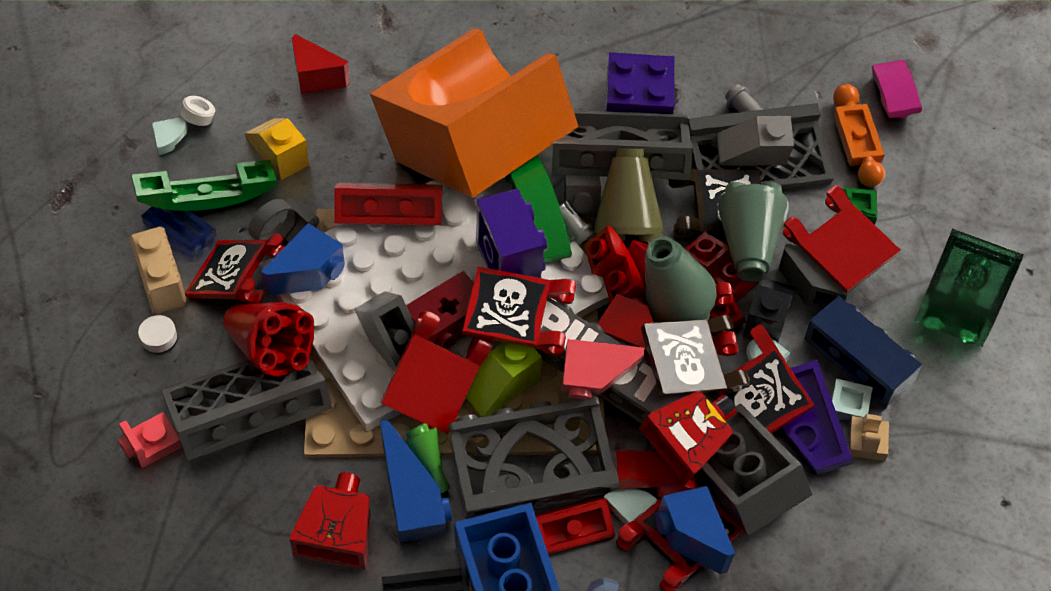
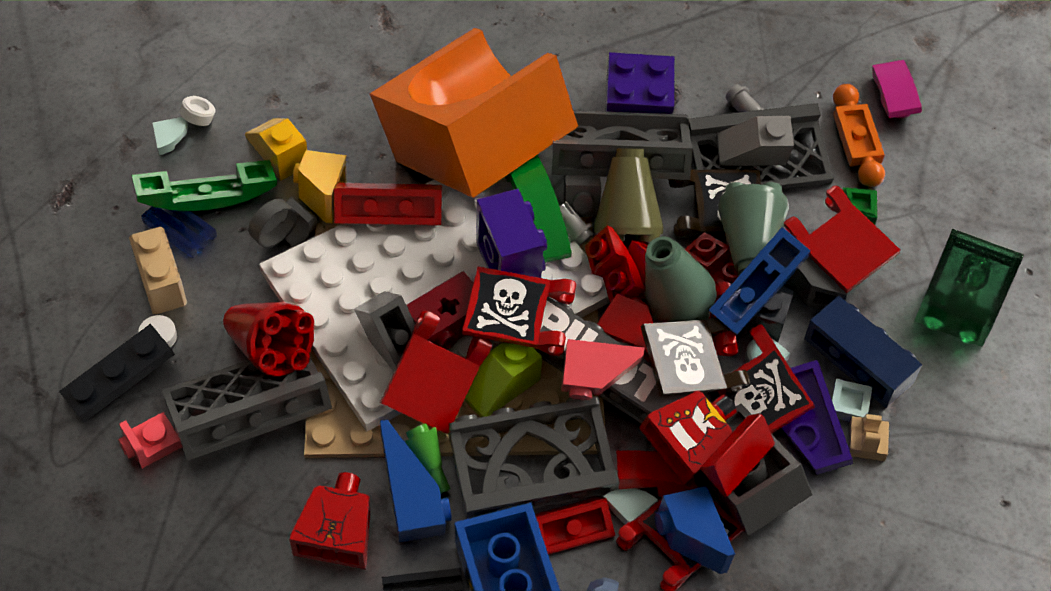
flag [185,234,285,303] -> none
blue slope [261,223,345,295] -> none
red slope [292,34,350,94] -> none
none -> black plate [59,323,175,423]
none -> yellow slope [293,150,346,223]
none -> red slope [700,413,775,497]
none -> blue slope [709,227,810,335]

